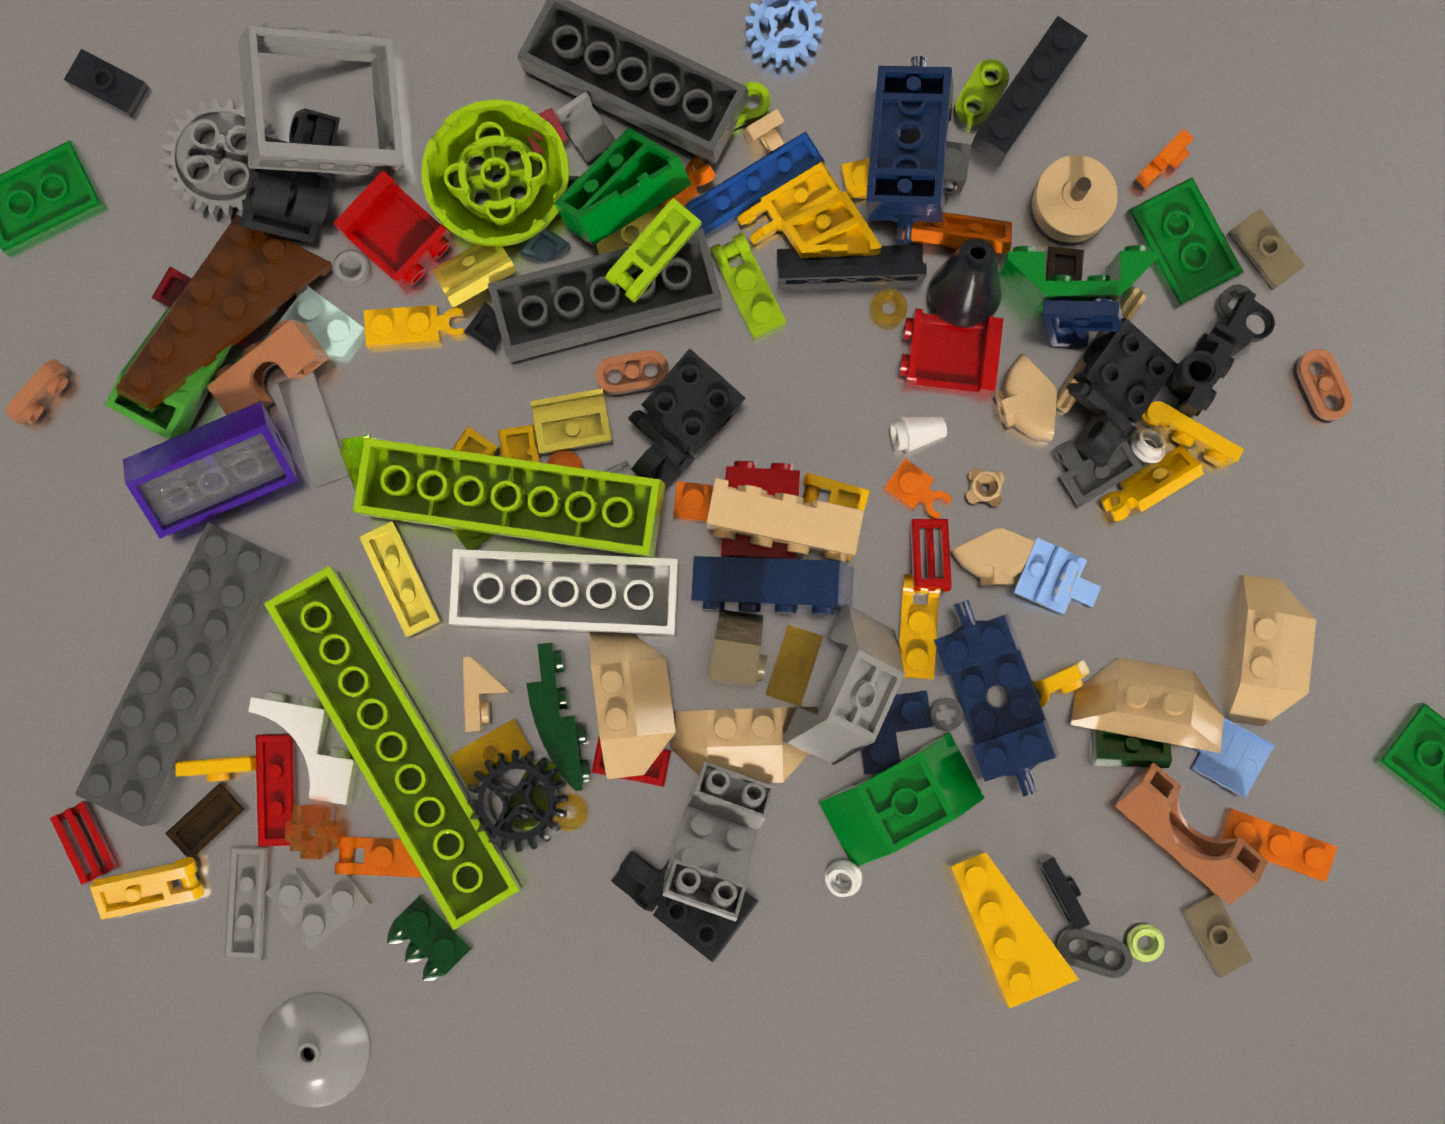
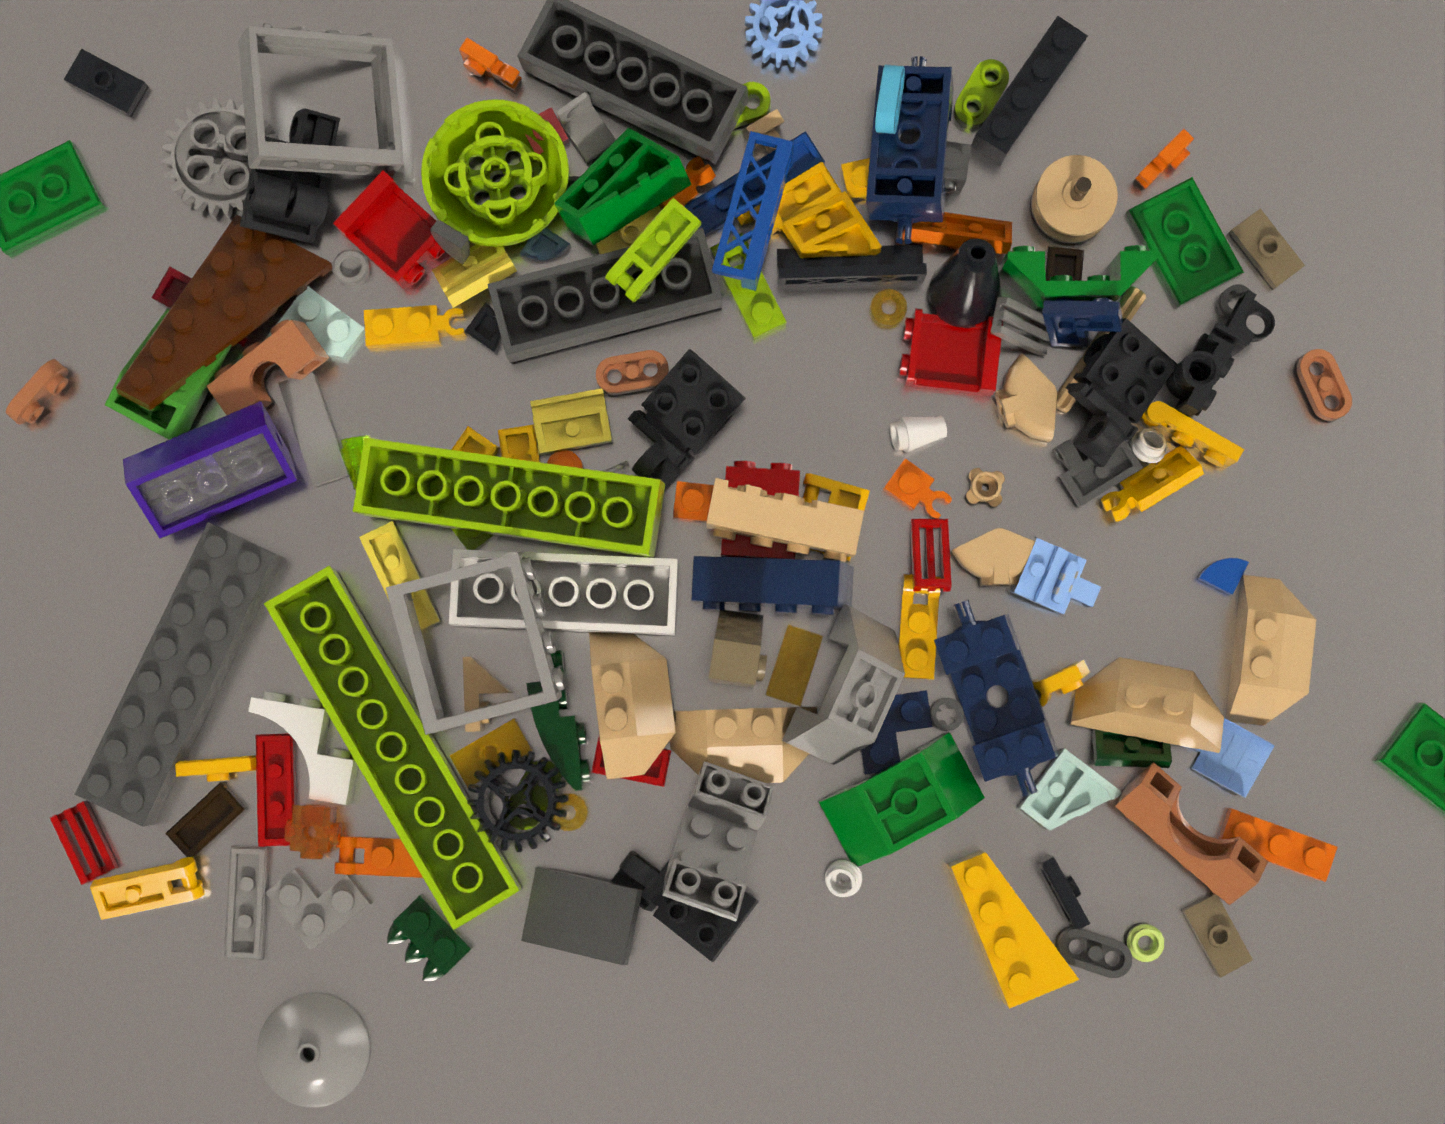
none -> light grey window [386,551,565,735]
none -> dark grey tile [430,220,470,264]
none -> orange plate [459,38,522,90]
none -> dark grey tile [521,867,642,965]
none -> blue fence [712,131,794,291]
none -> medium azure beam [875,64,905,134]
none -> light grey tile [991,297,1049,355]
none -> light aqua wing [1018,748,1122,831]
none -> blue tile [1197,558,1249,595]

